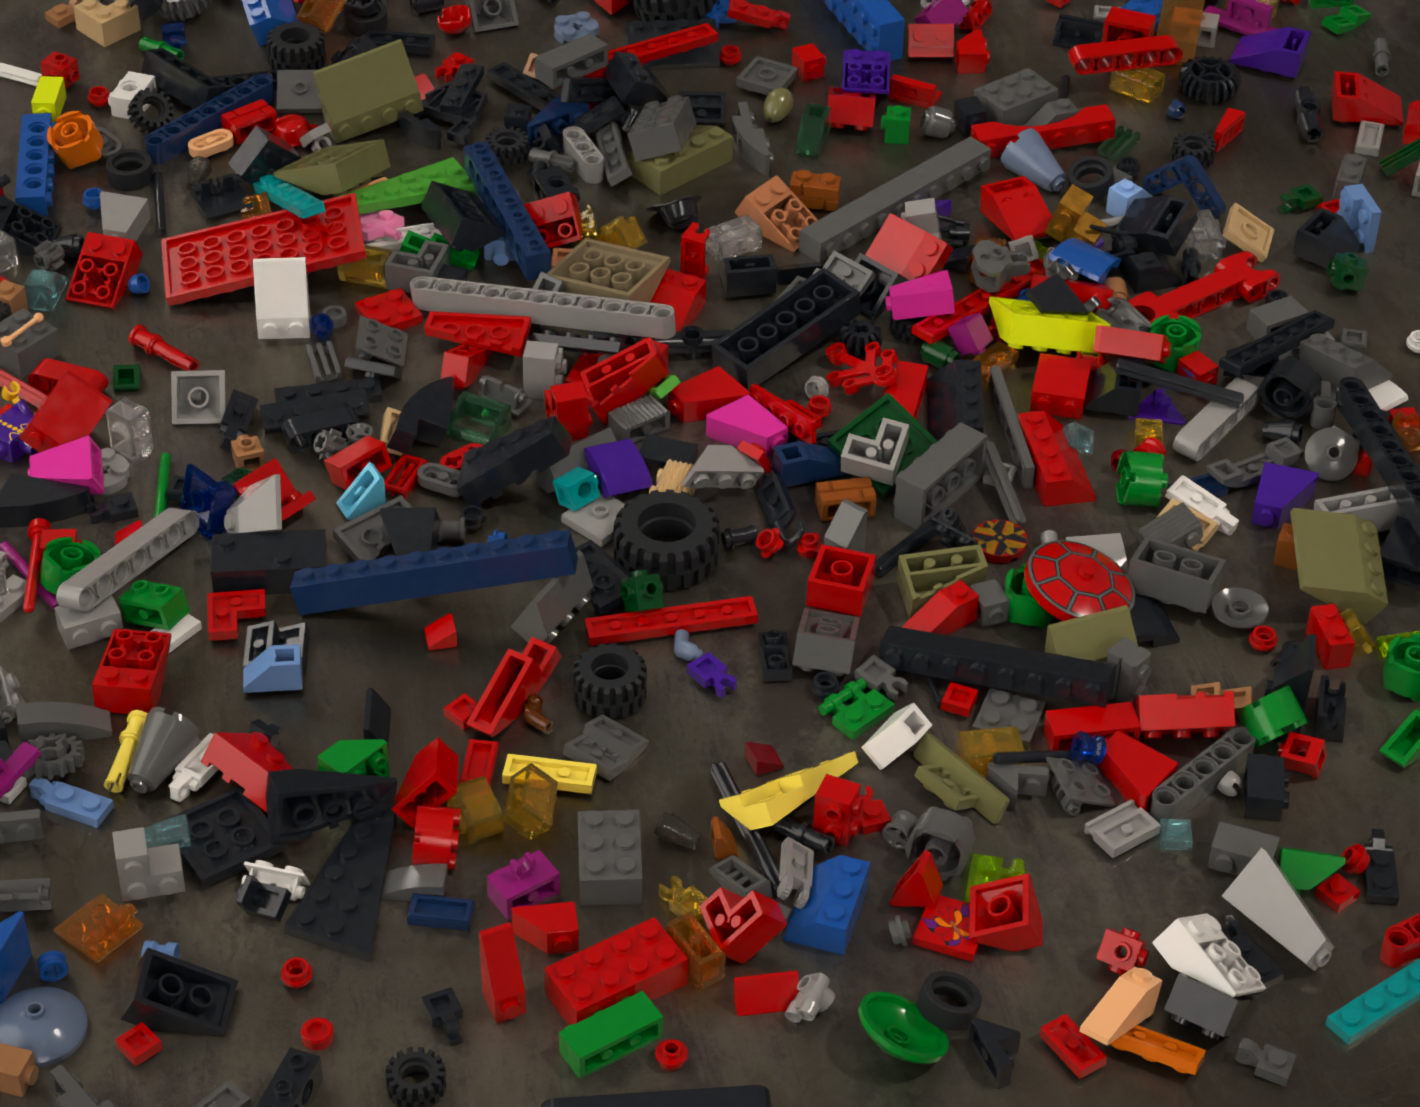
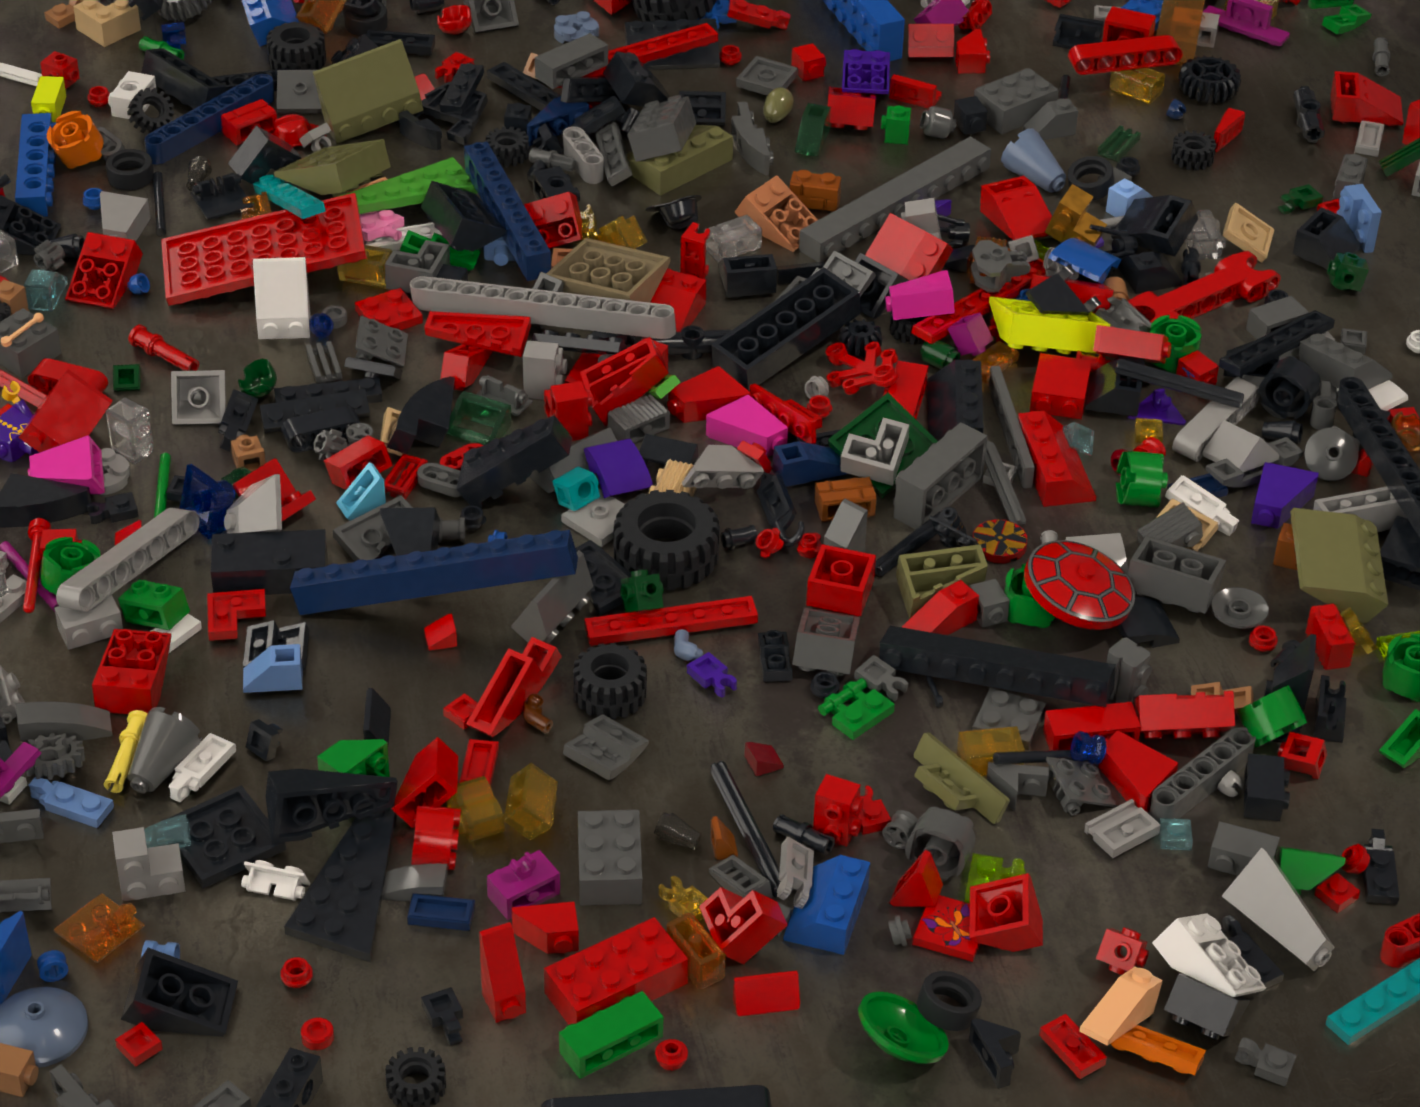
light nougat plate [188,129,234,160] -> none
red wedge [201,732,293,812] -> none
black bracket [236,875,292,922] -> none
light yellow plate [502,754,597,794] -> none
light yellow wedge [719,751,859,830] -> none
light grey plate [785,973,835,1023] -> none
white slope [861,703,932,770] -> none
red plate [941,682,978,717] -> none
red arch [971,104,1116,159] -> none
olive slope [1045,605,1138,663] -> none
dark blue beam [1142,155,1226,221] -> none
dark purple slope [1230,27,1311,78] -> none
none -> dark green hair [238,358,277,398]
none -> light grey slope [1203,420,1279,472]

